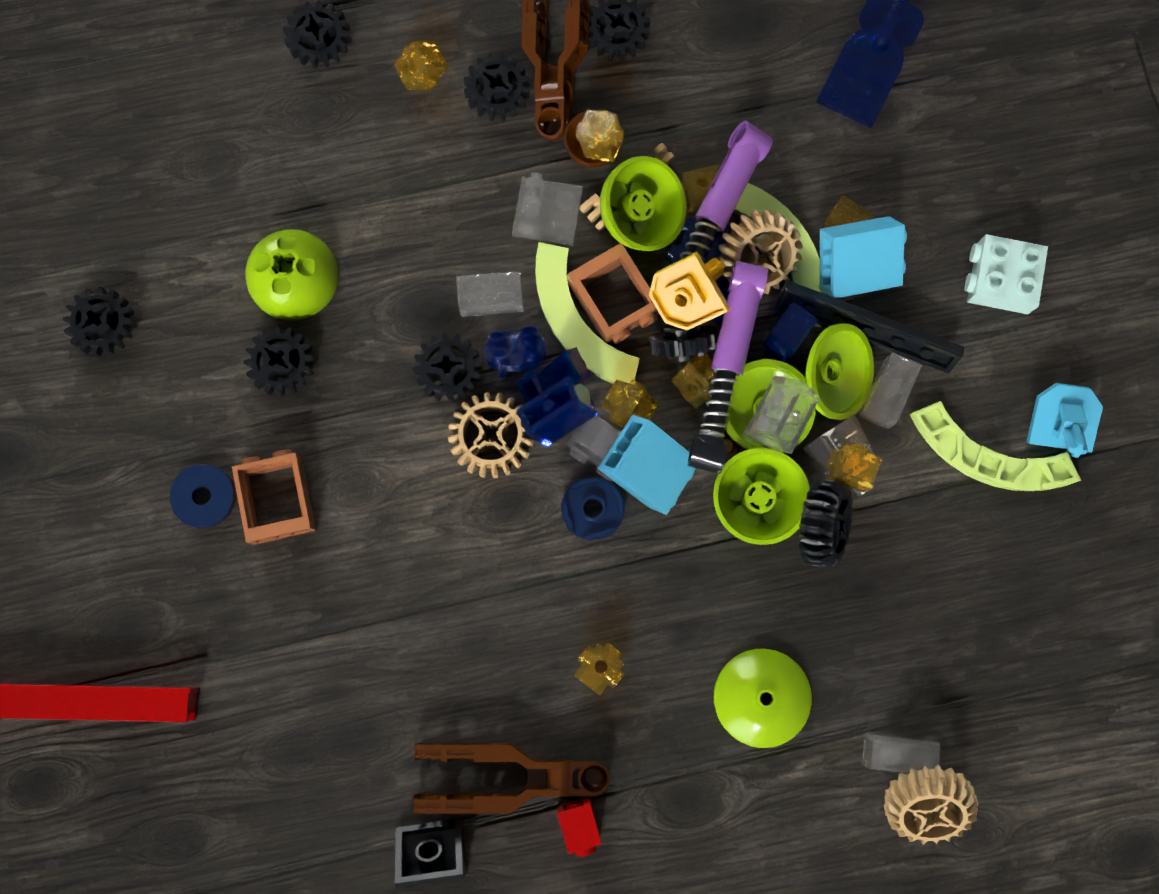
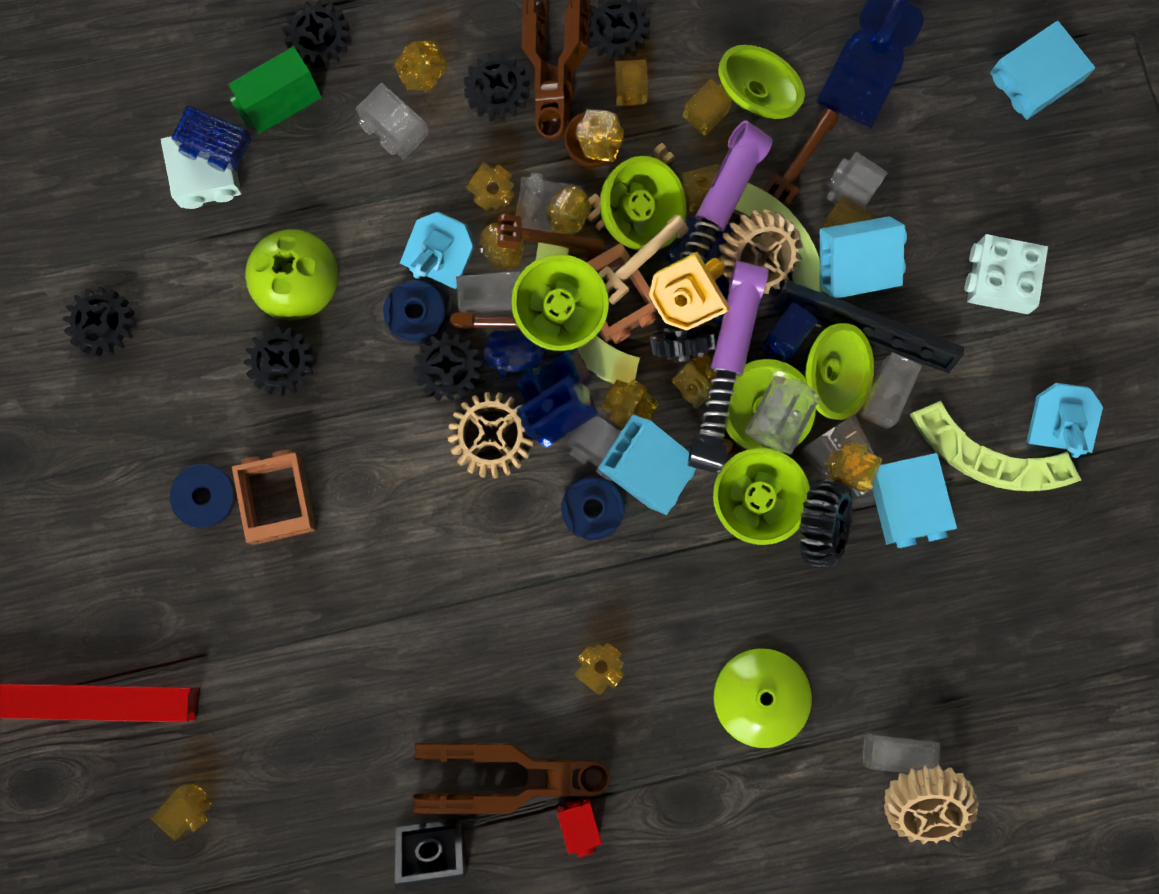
none -> clear yellow brick [150,784,212,841]
none -> light aqua brick [161,126,242,209]
none -> clear blue brick [171,105,252,172]
none -> green brick [228,46,322,134]
none -> clear brick [355,82,429,160]
none -> dark blue tile [383,280,447,343]
none -> medium azure piece [400,212,475,289]
none -> reddish brown hinge [450,310,558,330]
none -> clear yellow brick [466,162,516,211]
none -> clear yellow head [479,223,525,270]
none -> reddish brown hinge [497,214,604,262]
none -> lime piece [512,254,609,351]
none -> clear yellow head [545,186,591,234]
none -> tan hinge [598,215,689,305]
none -> clear yellow brick [614,59,648,106]
none -> clear yellow brick [683,79,733,136]
none -> lime dish [718,45,805,119]
none -> reddish brown hinge [763,109,839,208]
none -> clear brick [827,152,888,218]
none -> medium azure brick [868,453,957,548]
none -> medium azure brick [990,20,1095,120]

